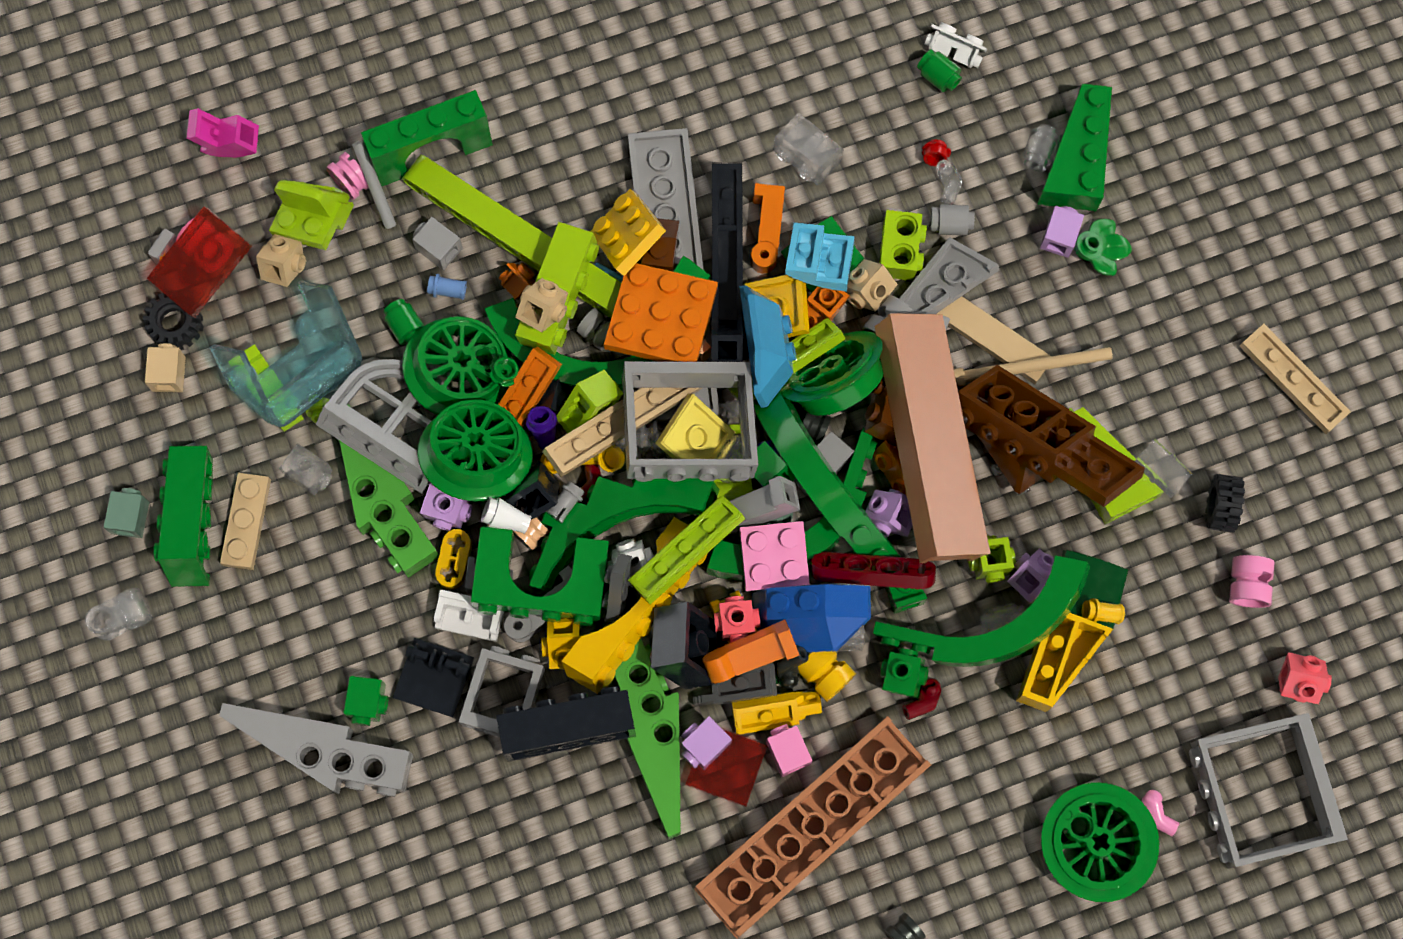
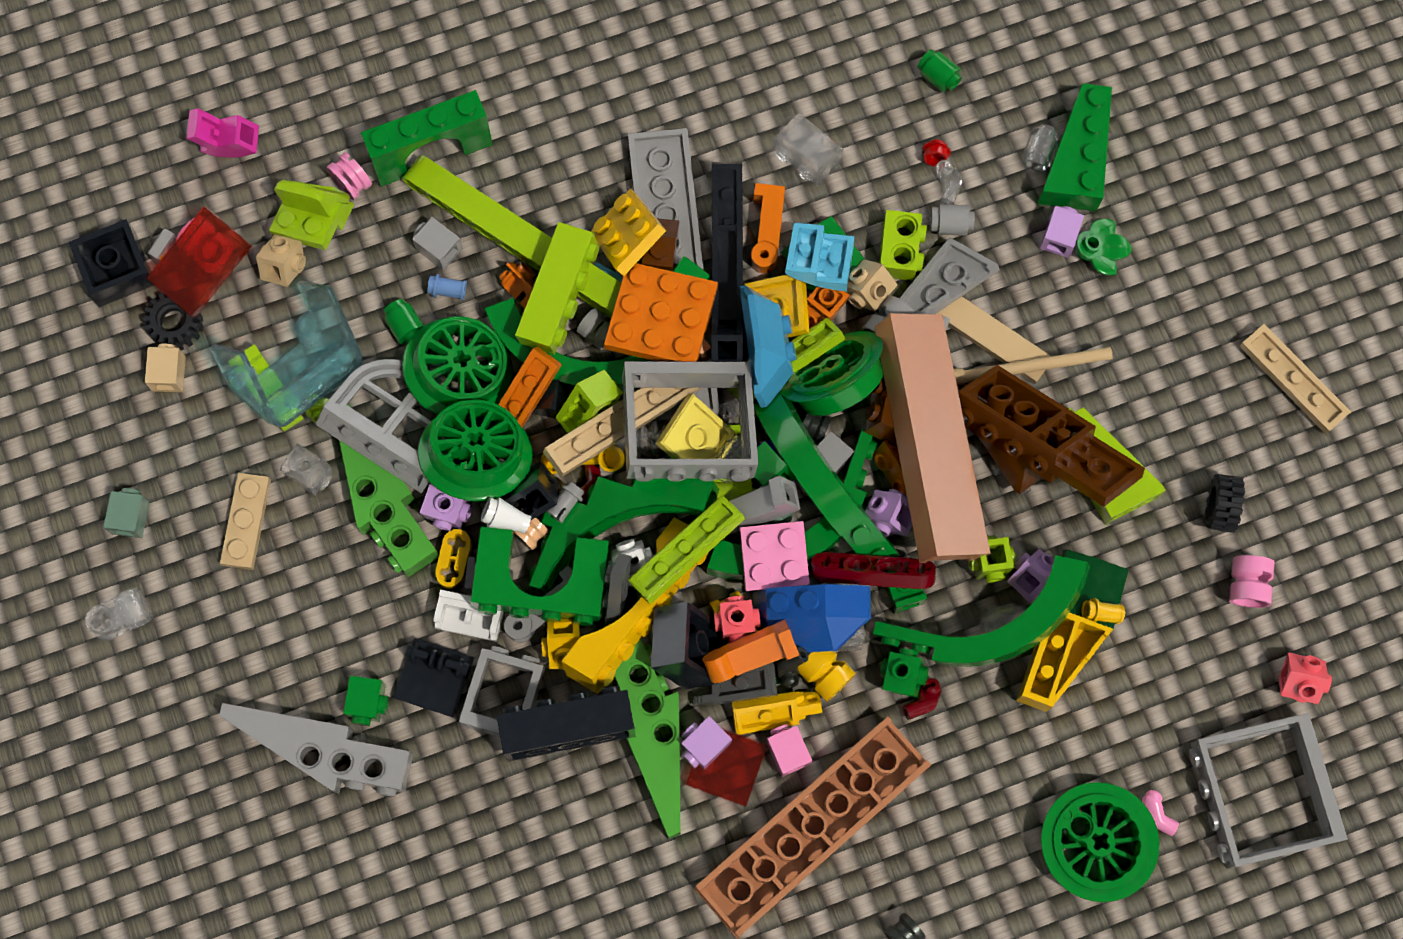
green wedge [154,446,213,587] -> none
light grey bar [352,140,396,229] -> none
green plate [489,357,519,387] -> none
tan brick [515,278,568,332] -> none
dark purple cone [526,406,557,450] -> none
white hinge [924,22,987,68] -> none
clear piece [1135,439,1193,498] -> none
none -> black brick [69,219,156,307]

